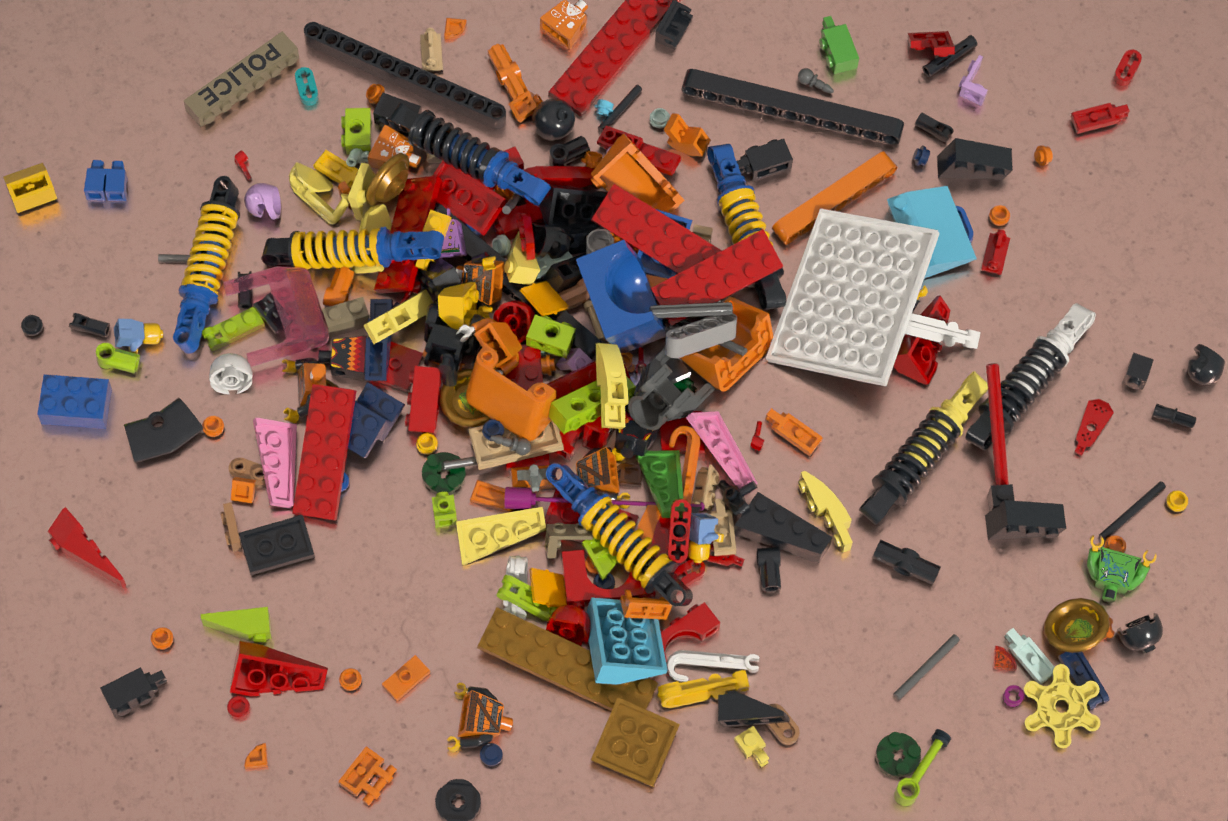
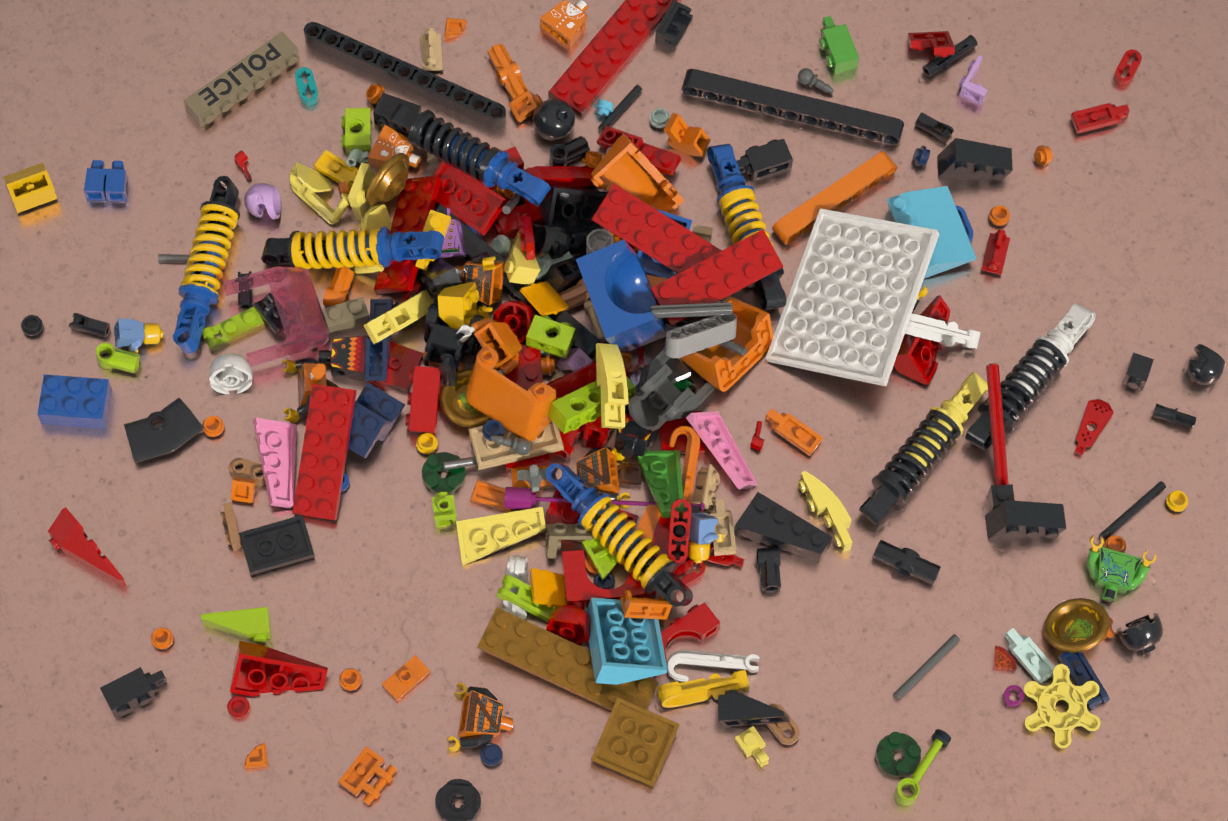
black piece [718,480,758,515] -> none

